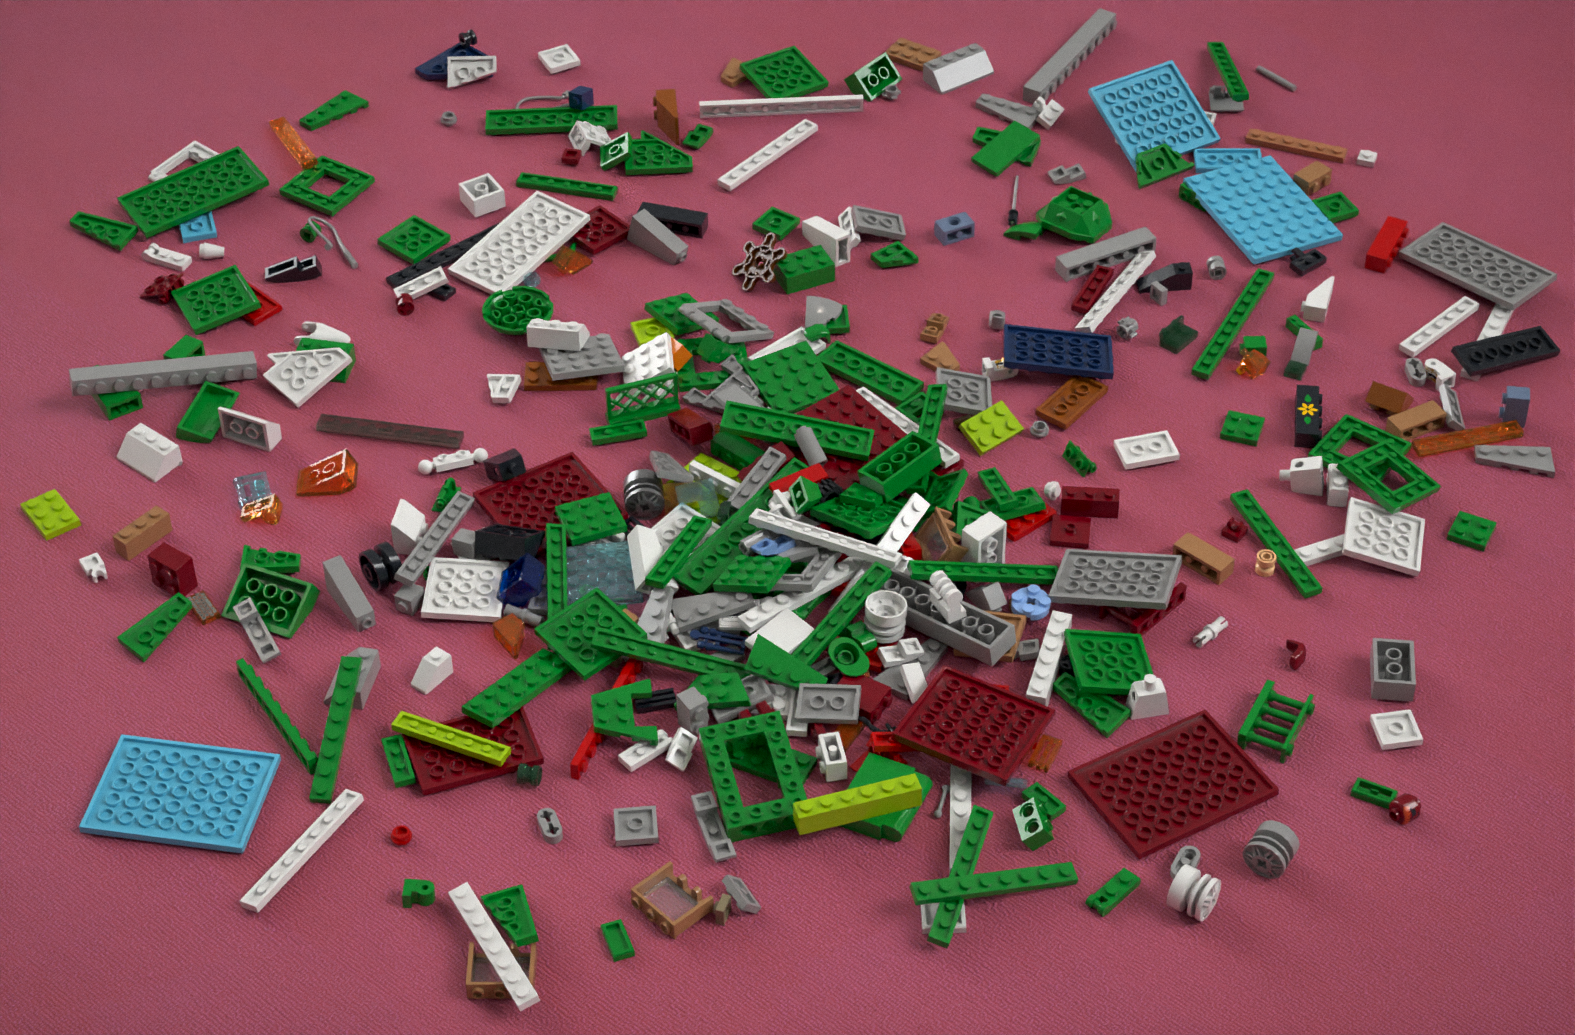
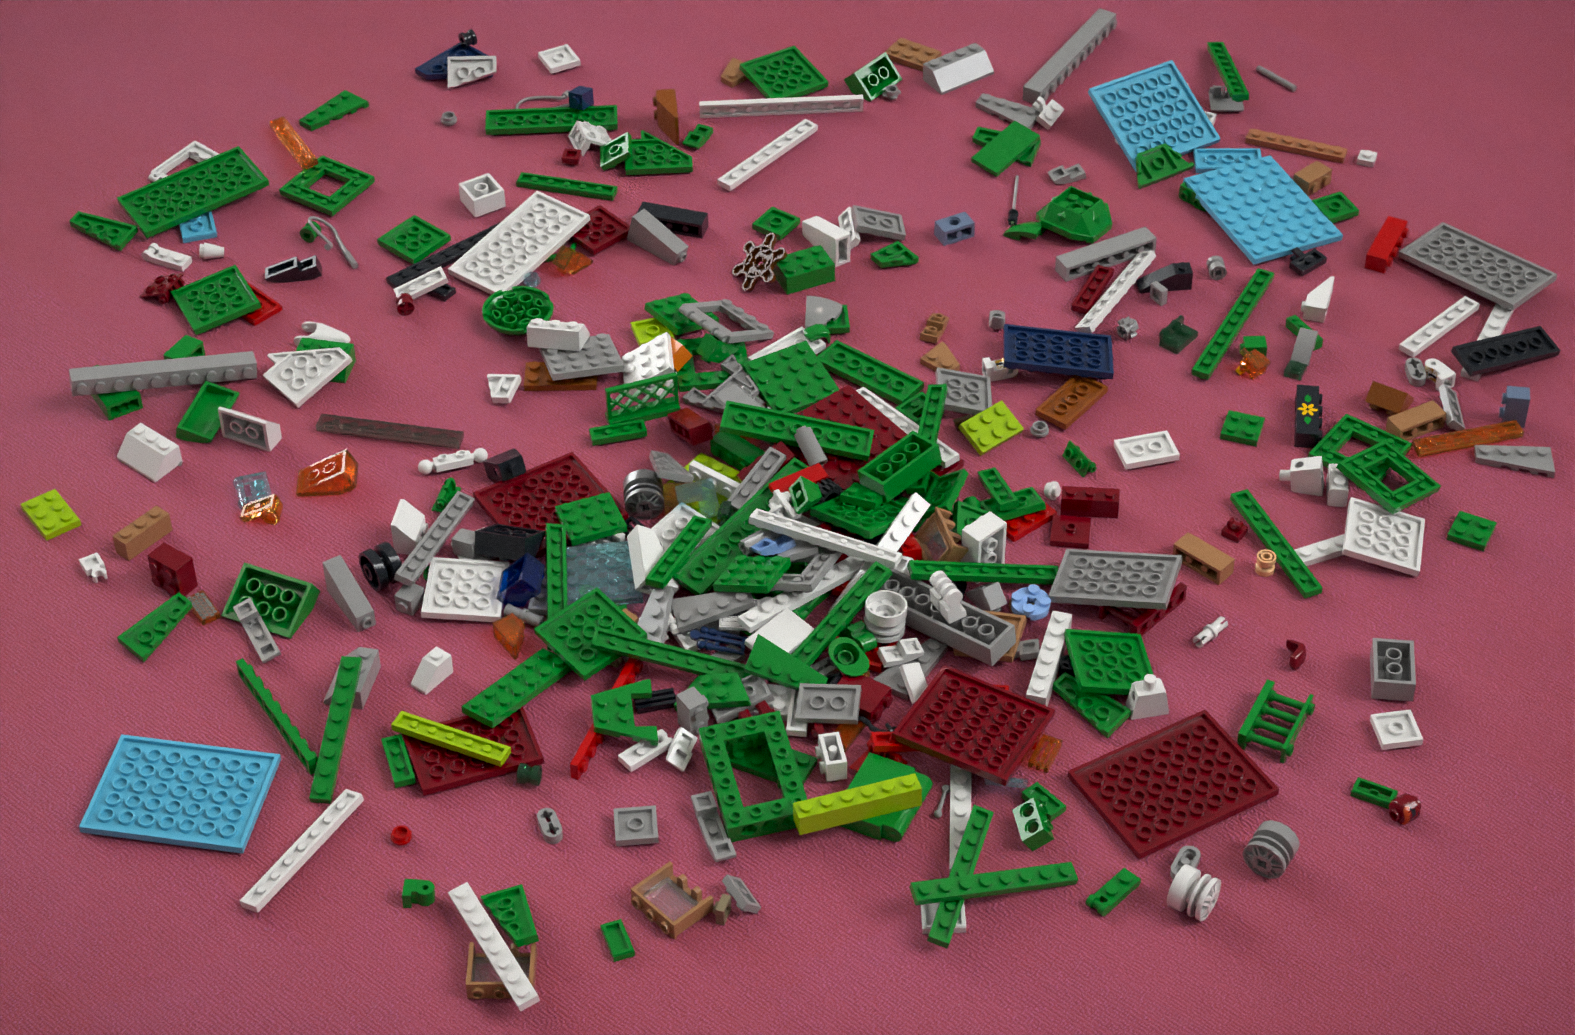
green wing [240,545,301,573] -> none

